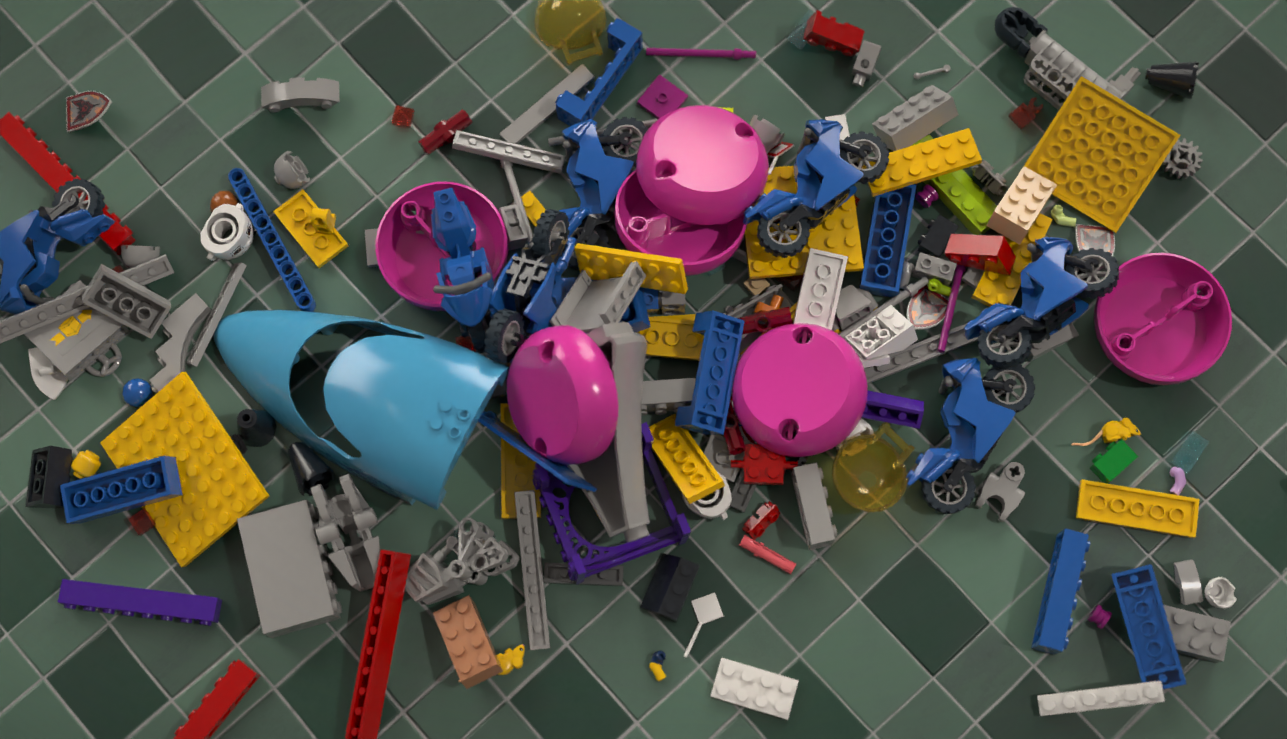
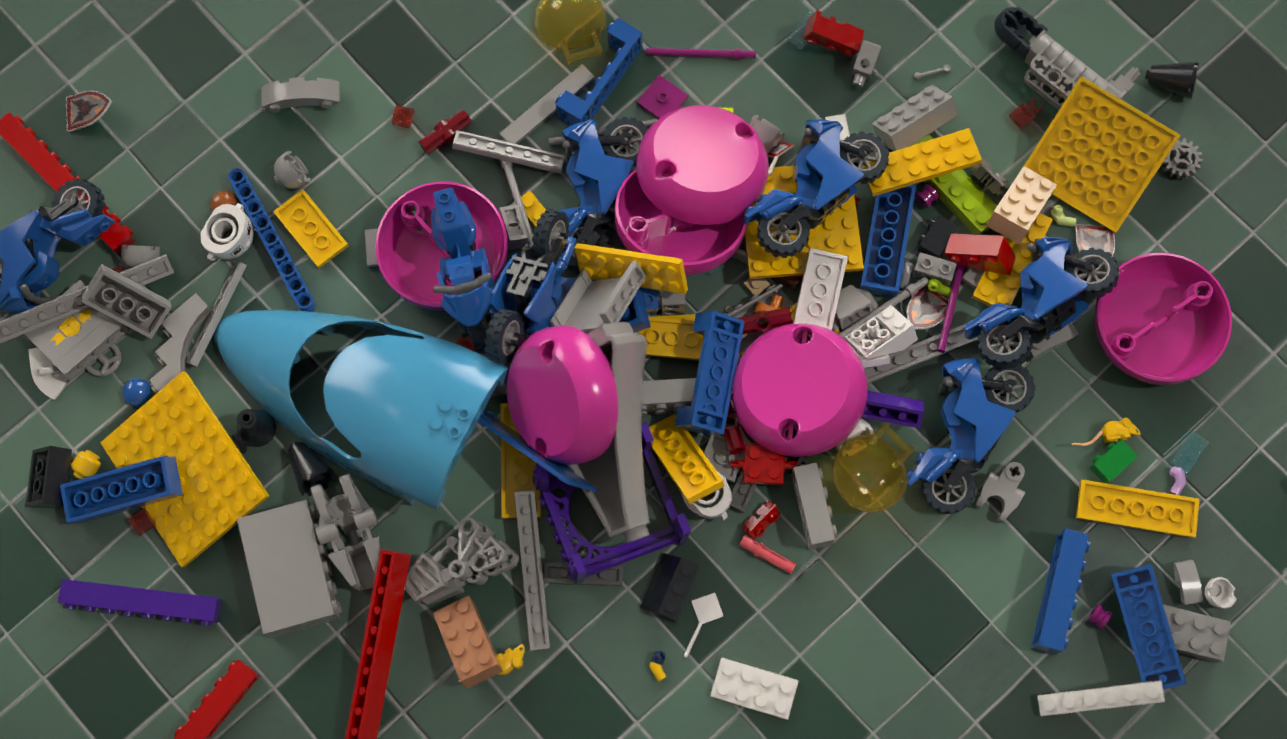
yellow leg [311,207,336,234] -> none

